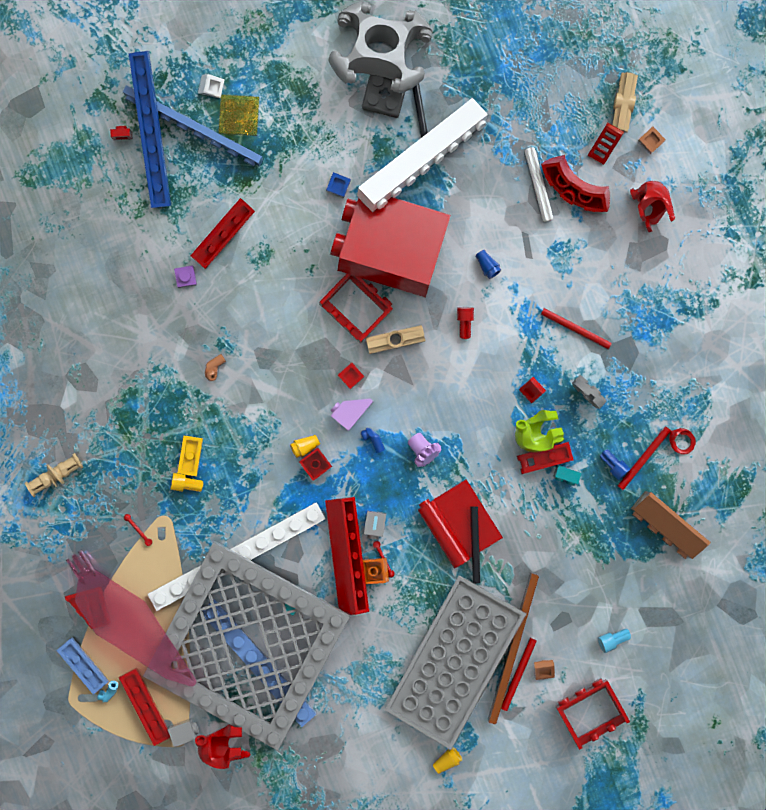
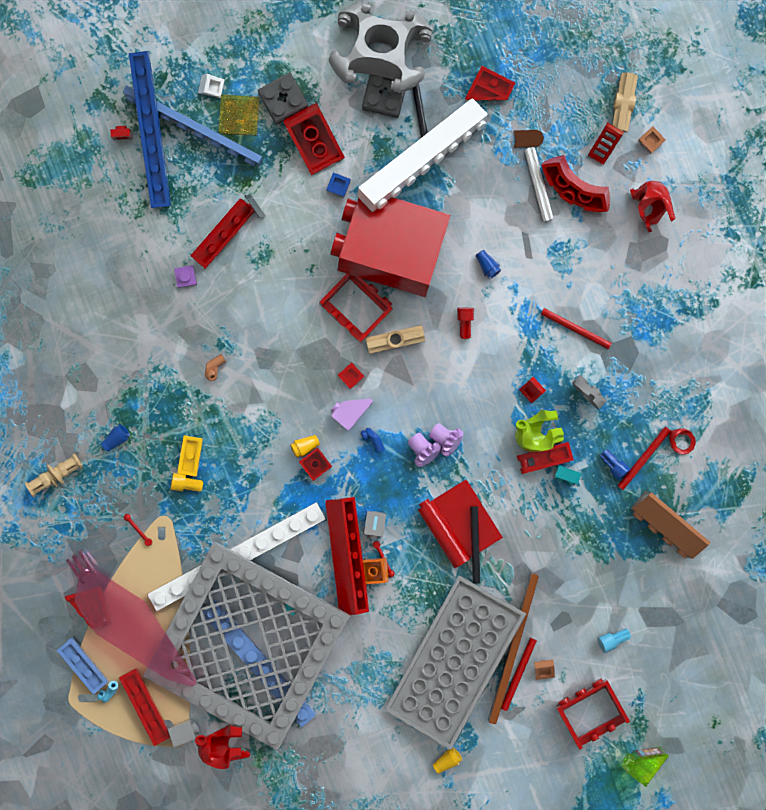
none -> blue cone [101,424,130,452]
none -> piece [244,194,265,218]
none -> dark grey brick [257,72,309,125]
none -> red slope [283,102,345,175]
none -> lavender gear [429,423,463,457]
none -> red wing [465,66,516,100]
none -> reddish brown piece [514,130,544,148]
none -> clear neon green slope [622,747,669,787]

